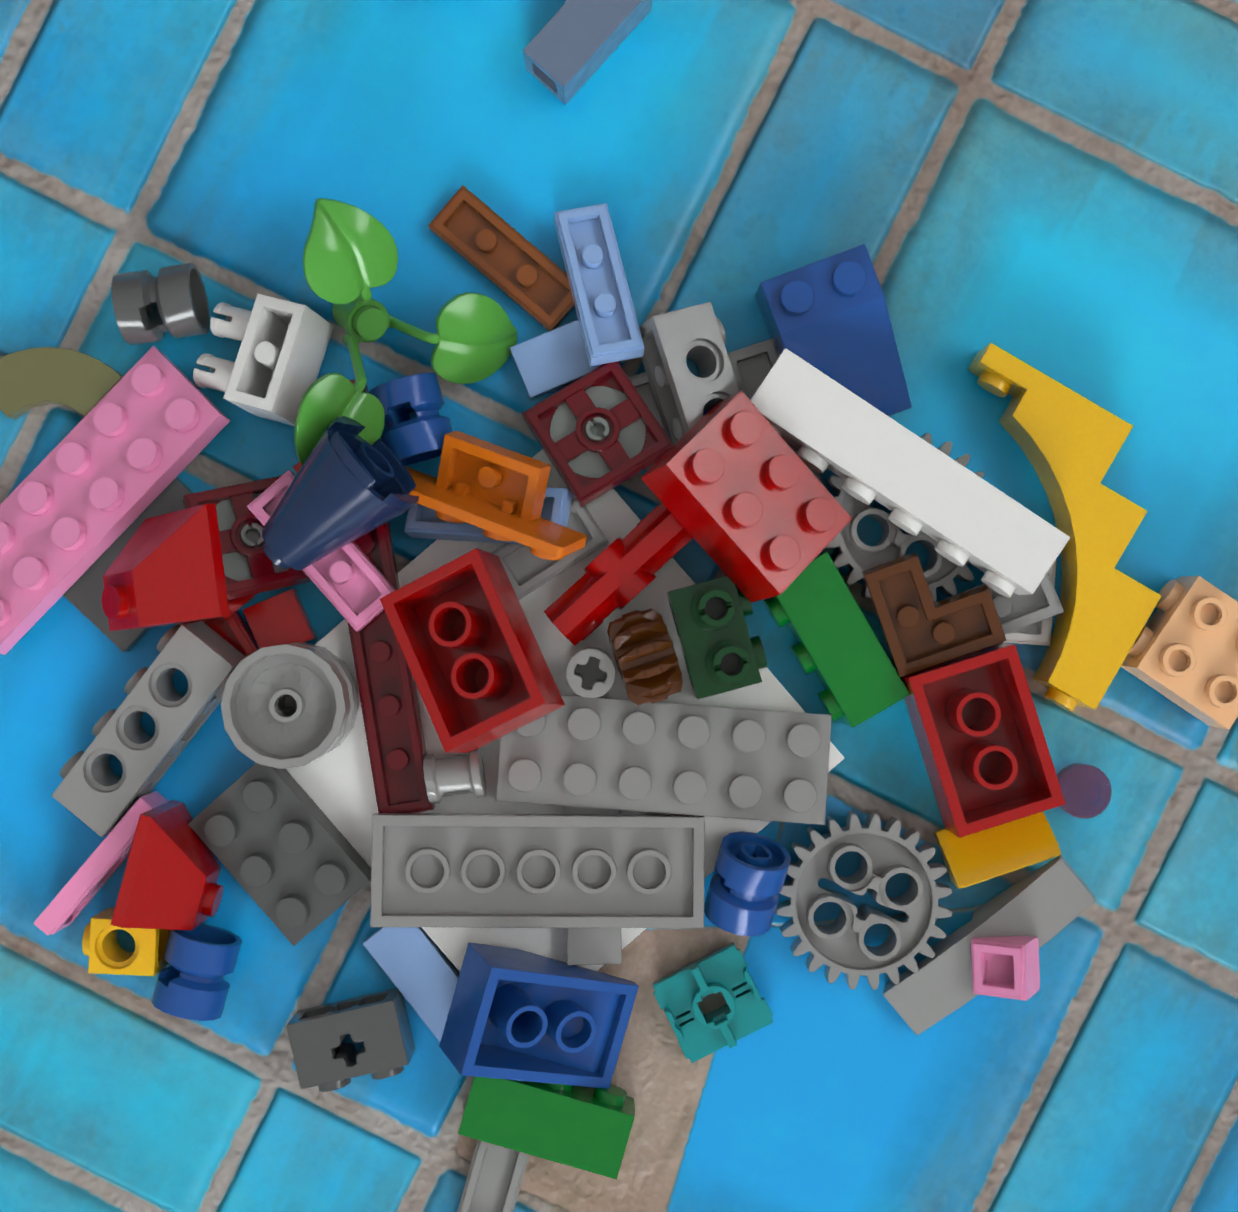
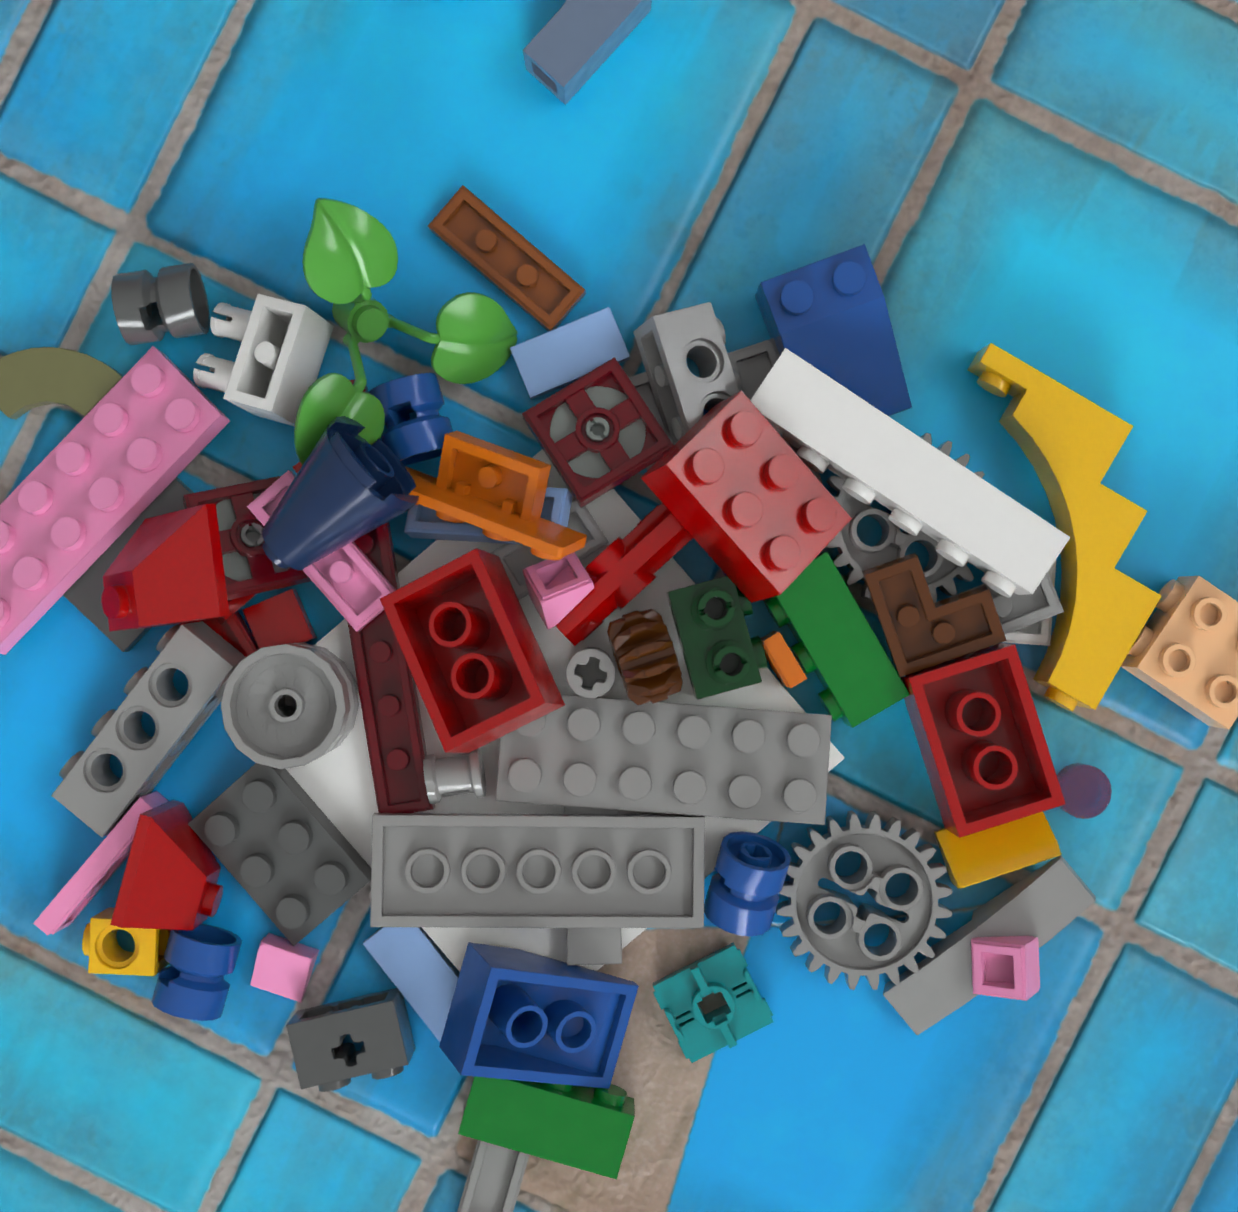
light blue tile [554,203,645,367] -> none
none -> bright pink slope [250,933,319,1002]
none -> bright pink slope [522,552,594,629]
none -> orange tile [760,631,808,688]

